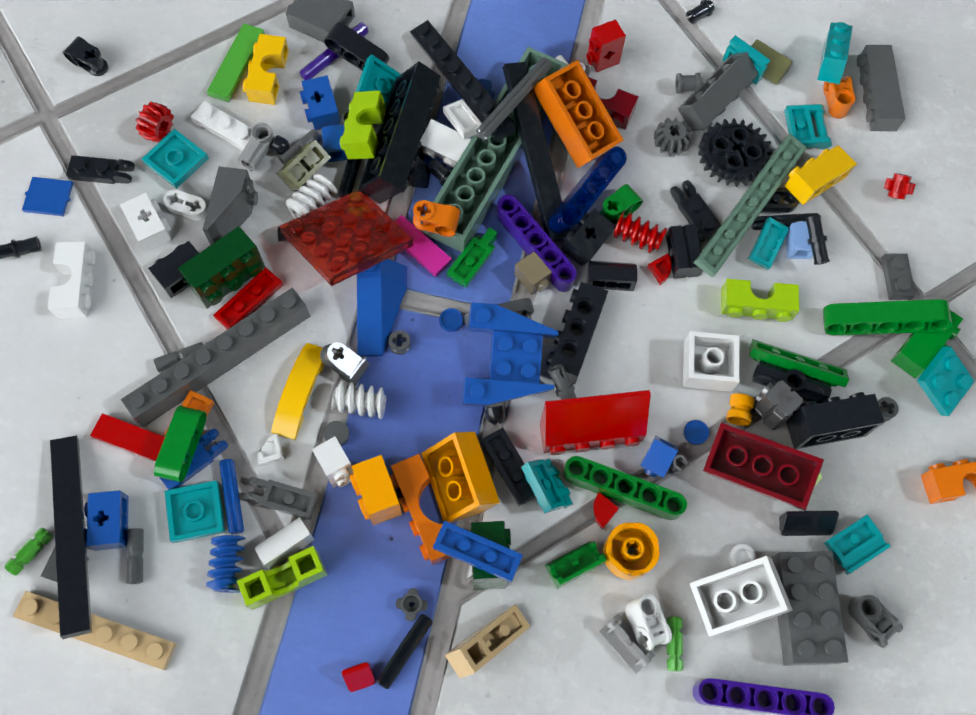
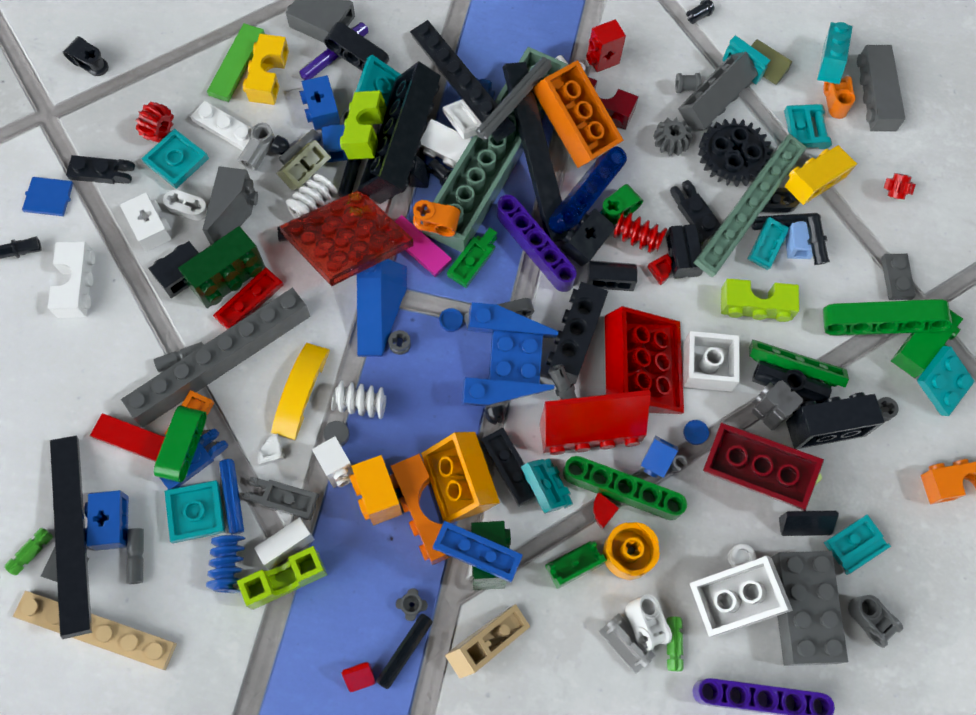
piece [320,342,370,386] -> none
dark tan brick [514,252,552,295] -> none
light orange wheel [726,393,755,426] -> none
none -> red slope [605,306,684,414]

